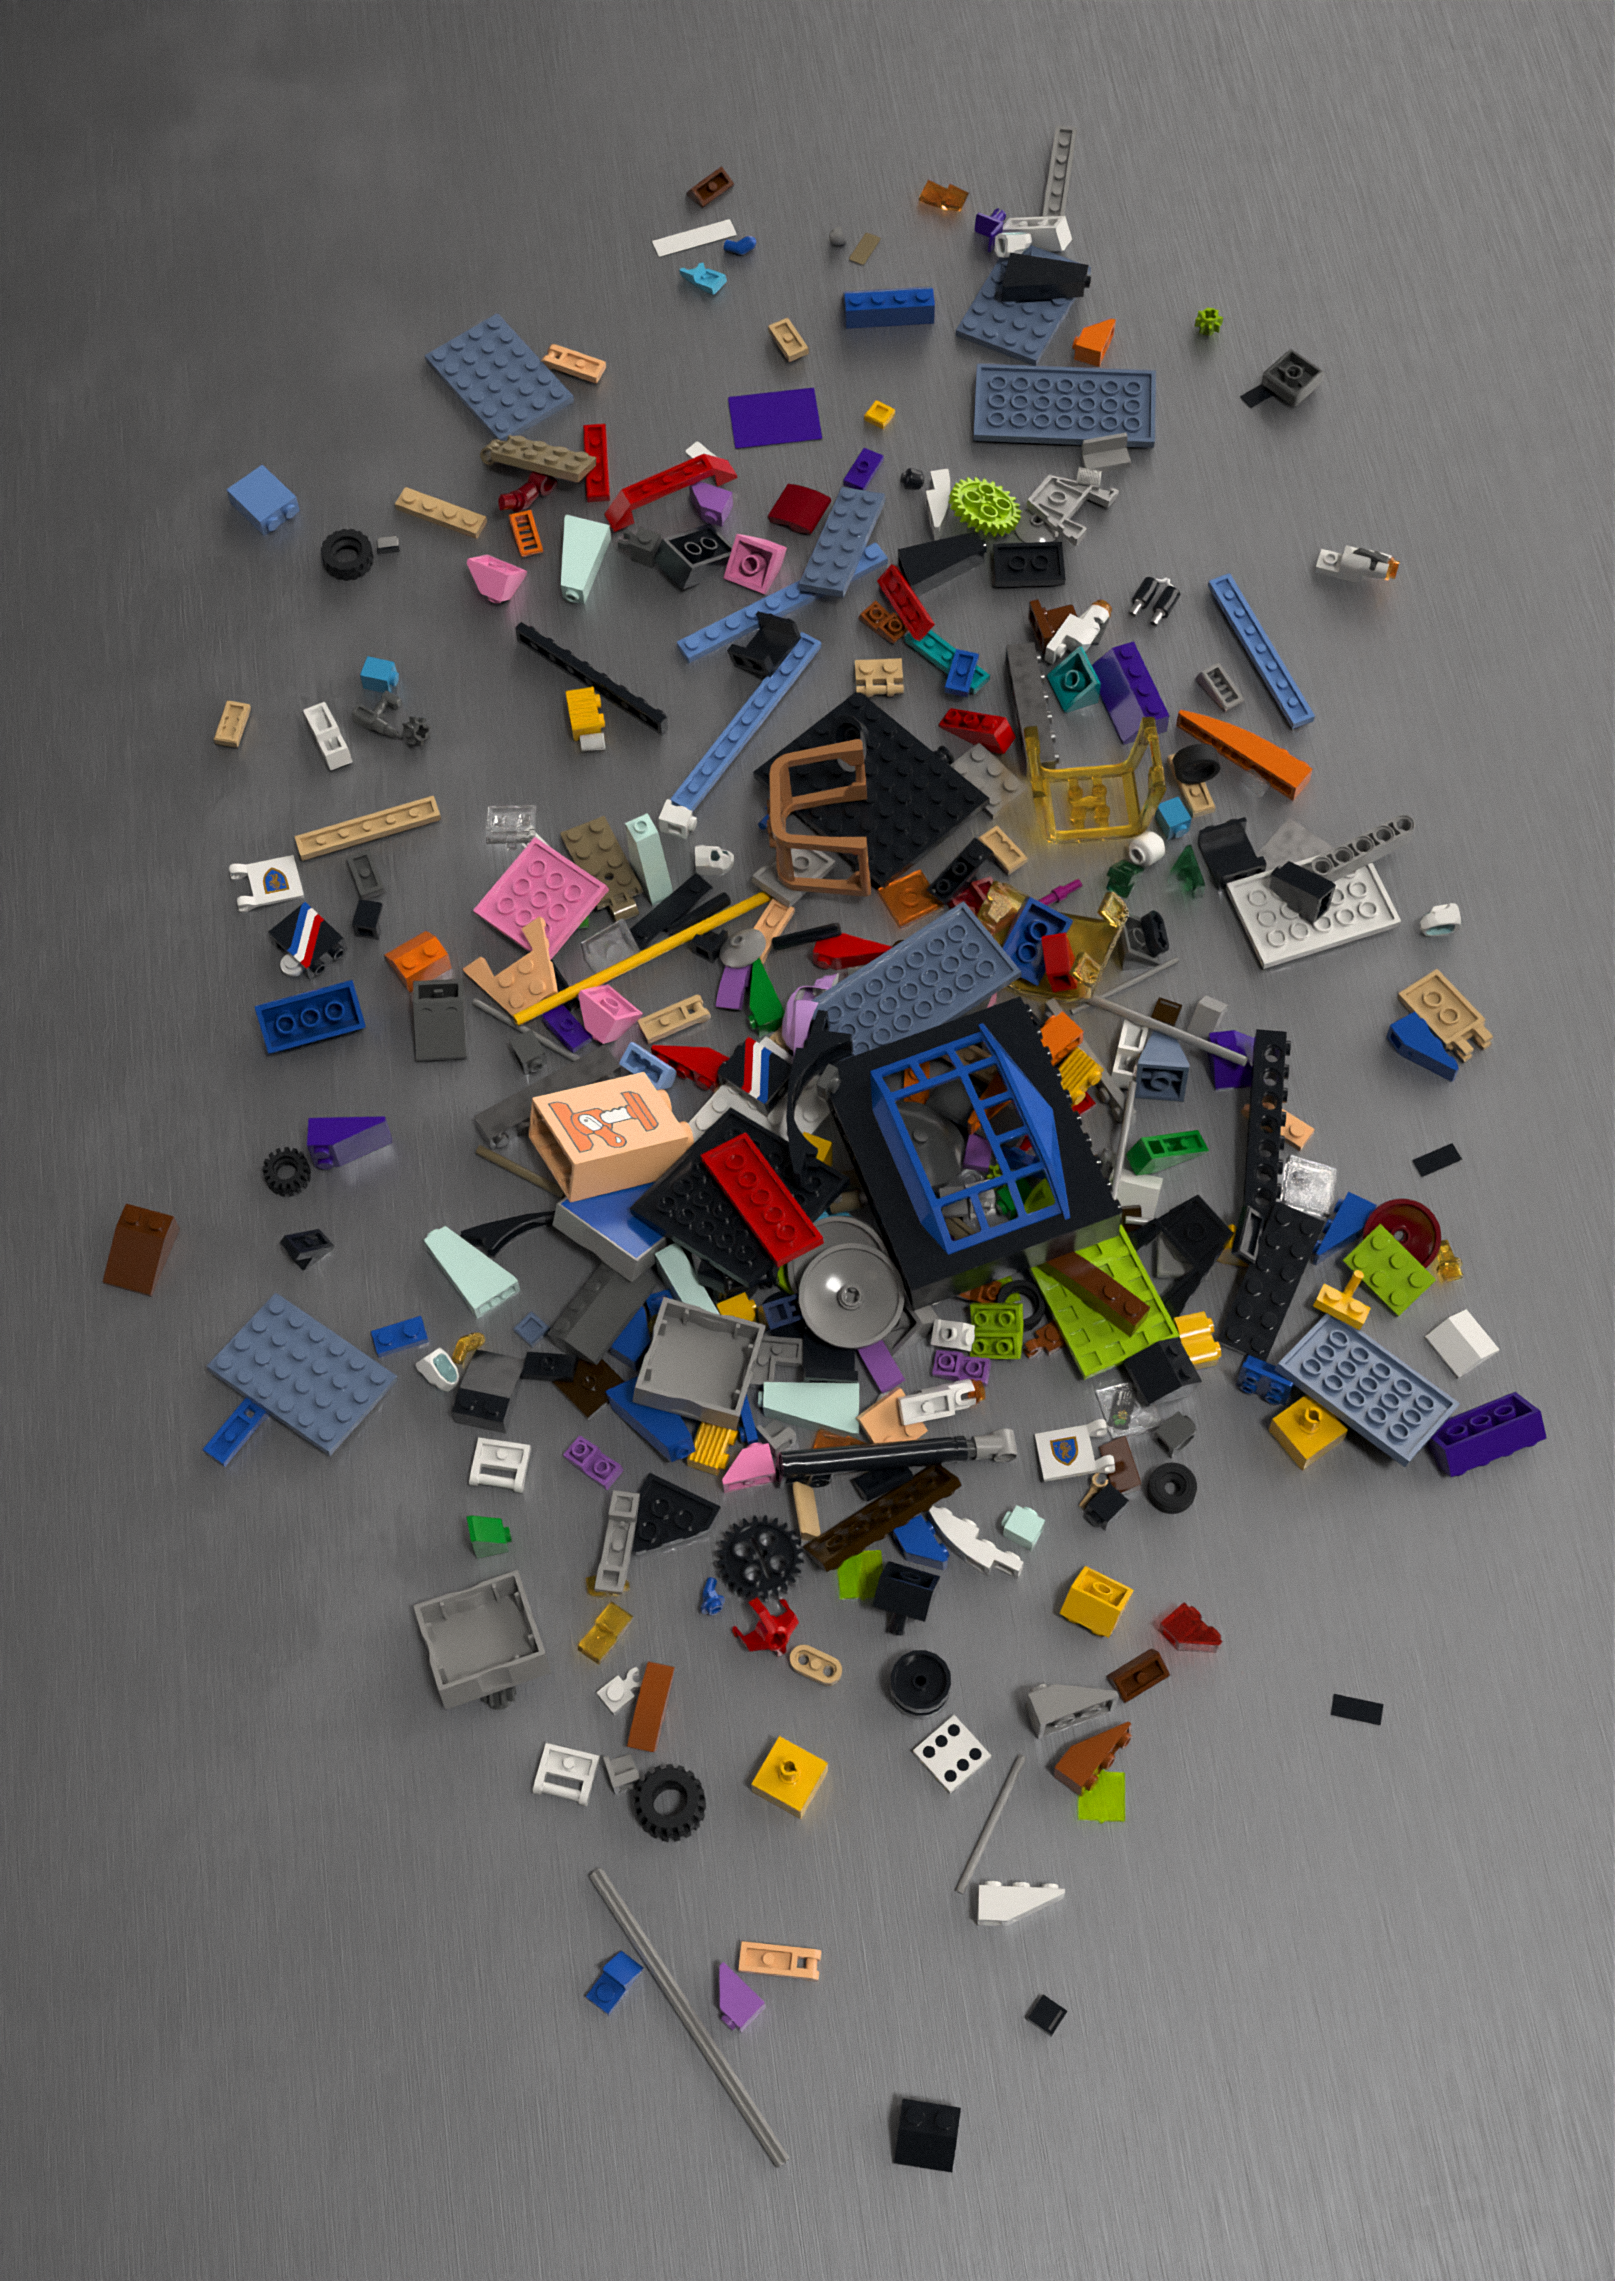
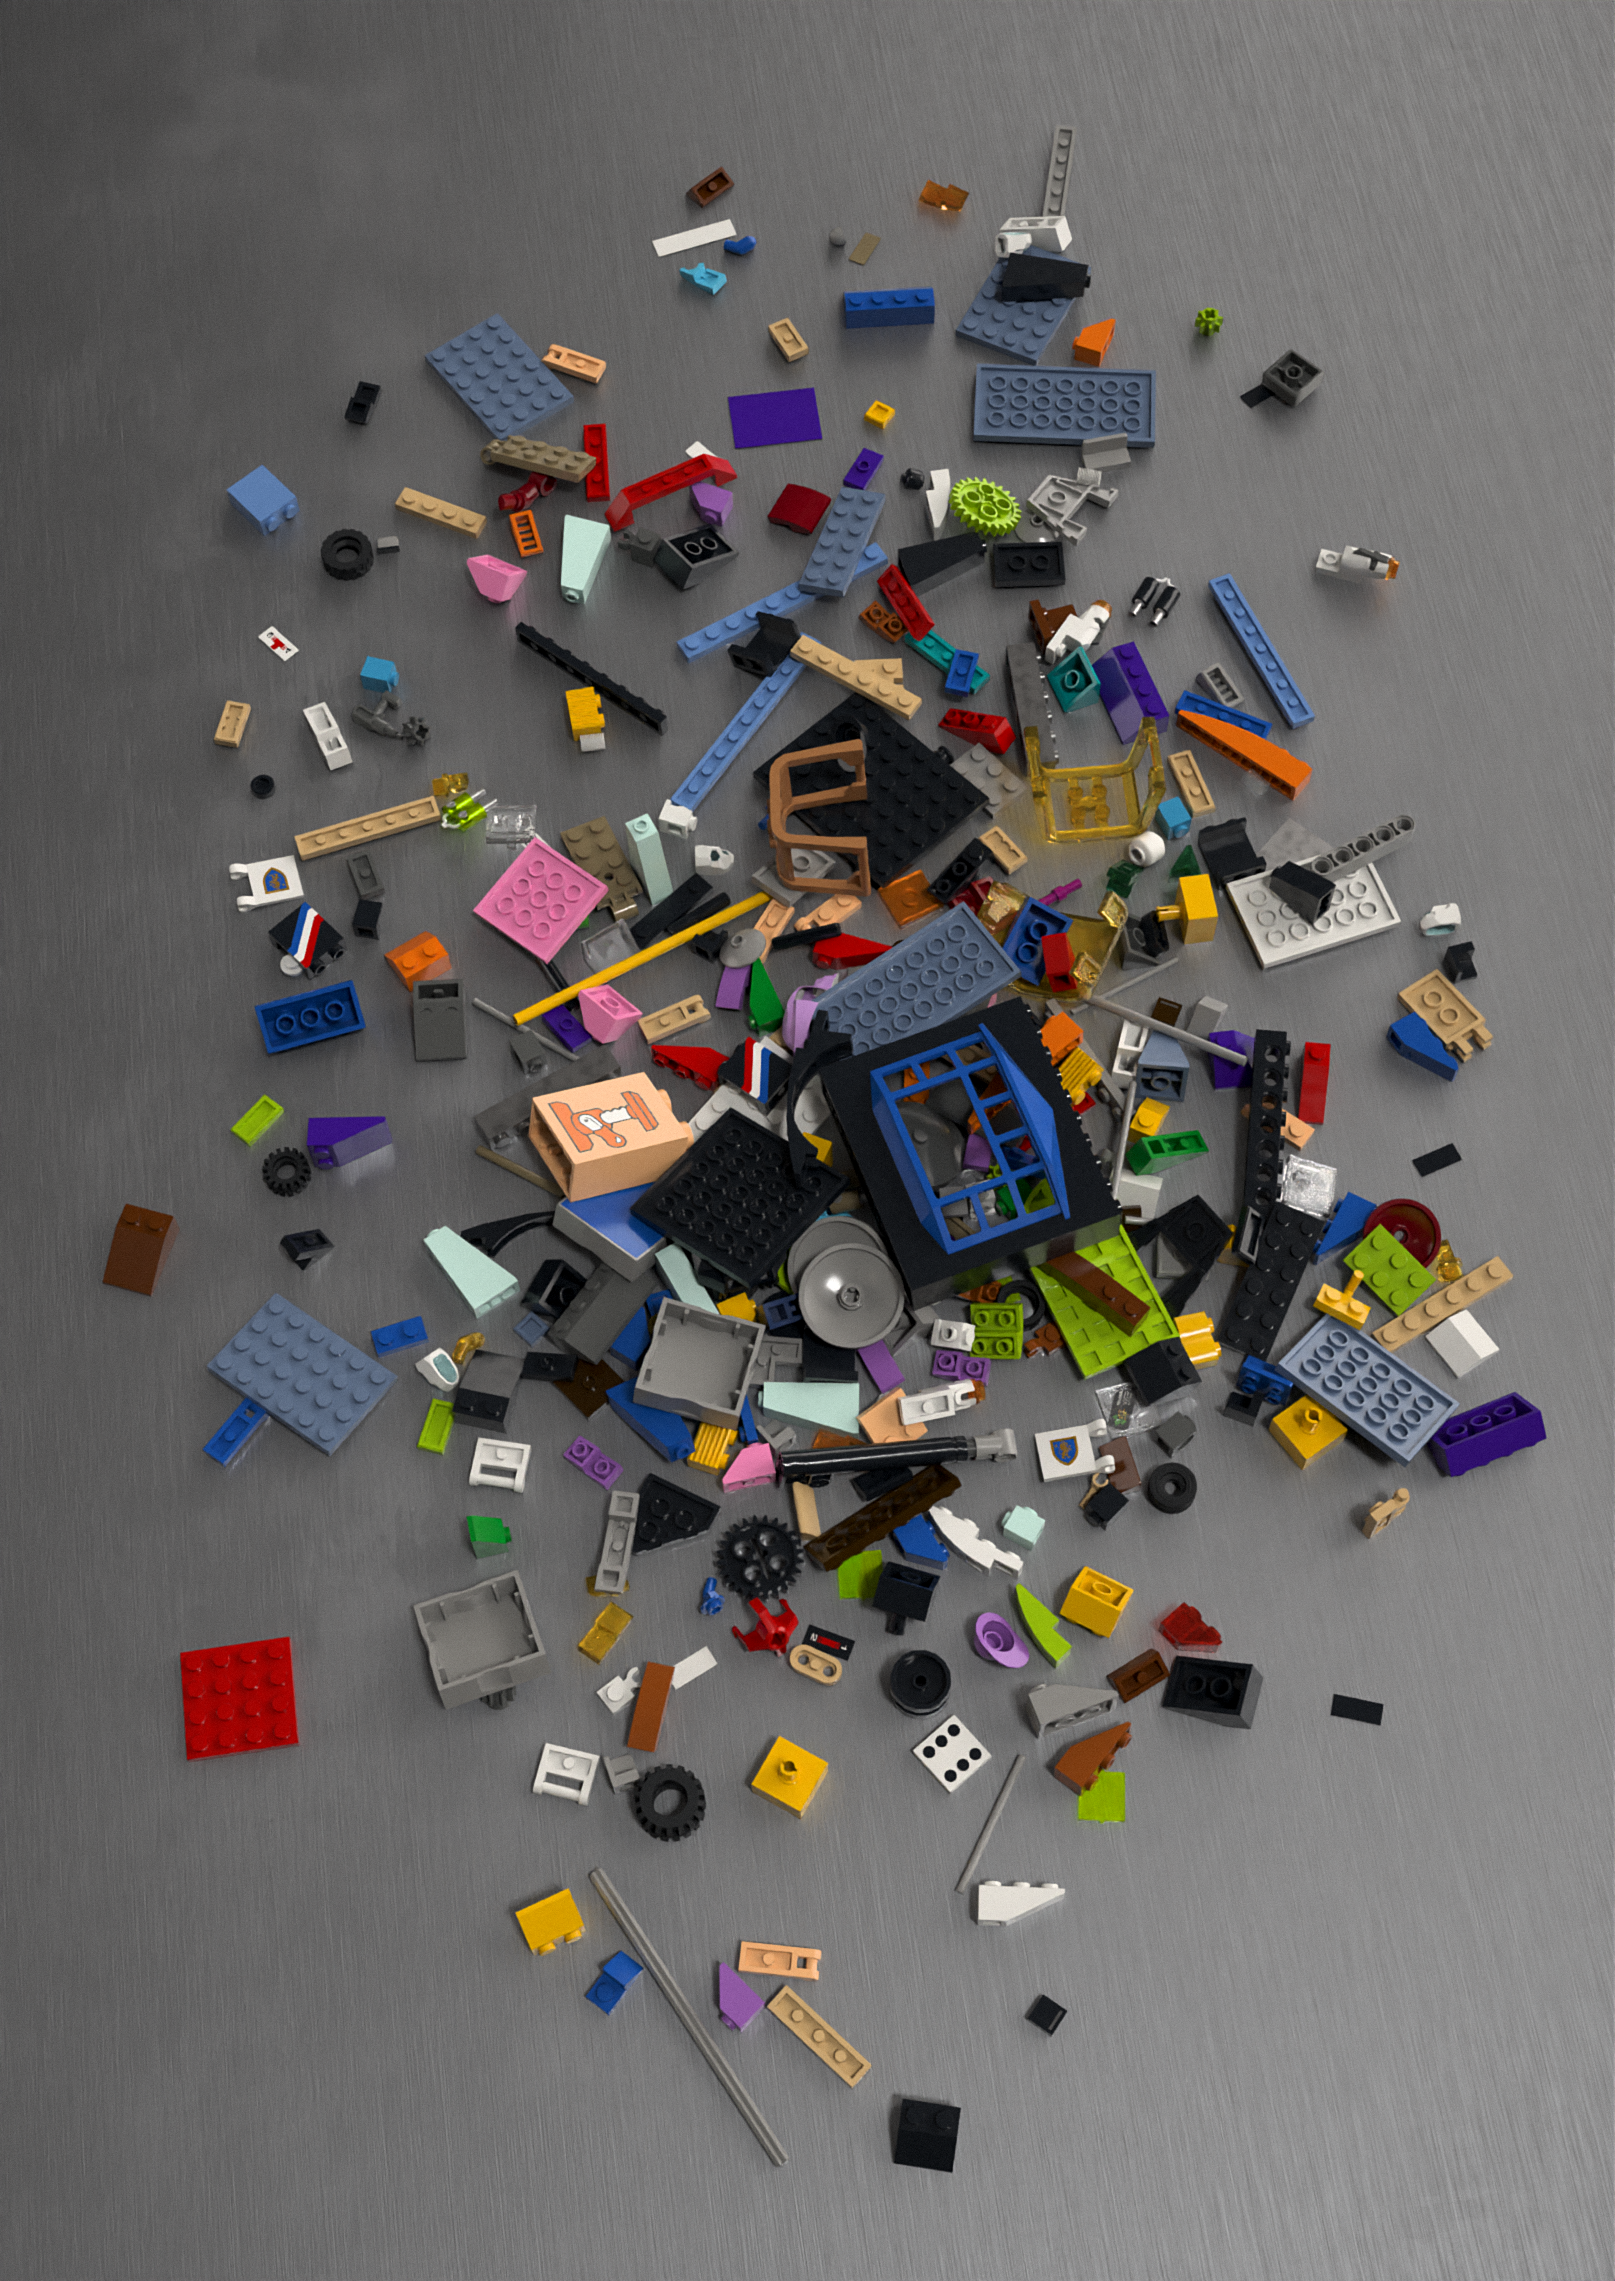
light nougat wing [463,916,558,1015] -> none
light blue brick [619,1042,676,1090] -> none
red plate [701,1132,824,1267] -> none
bright pink slope [723,534,787,594] -> none
dark grey plate [816,1064,841,1100] -> none
dark purple bracket [974,208,1006,253] -> none
black tyre [1172,744,1221,784] -> none
none -> red plate [180,1637,300,1763]
none -> lime tile [230,1094,284,1147]
none -> black tile [251,775,276,799]
none -> white sticker [258,626,299,661]
none -> black slope [344,381,382,424]
none -> lime tile [417,1398,455,1456]
none -> clear yellow piece [432,772,469,798]
none -> clear neon green piece [441,787,498,833]
none -> yellow slope [516,1888,586,1956]
none -> black slope [521,1259,588,1324]
none -> white sticker [672,1646,718,1690]
none -> tan plate [767,1985,872,2089]
none -> tan plate [790,635,922,720]
none -> light nougat plate [794,894,862,944]
none -> black sticker [802,1624,855,1661]
none -> medium lavender piece [974,1612,1029,1669]
none -> lime slope [1014,1583,1072,1669]
none -> yellow slope [1127,1097,1170,1144]
none -> yellow brick [1156,874,1218,945]
none -> black slope [1163,1656,1263,1729]
none -> blue plate [1175,690,1273,740]
none -> black panel [1223,1391,1265,1427]
none -> red slope [1298,1042,1331,1125]
none -> tan plate [1362,1488,1410,1539]
none -> tan plate [1370,1256,1513,1353]
none -> black panel [1444,941,1478,984]

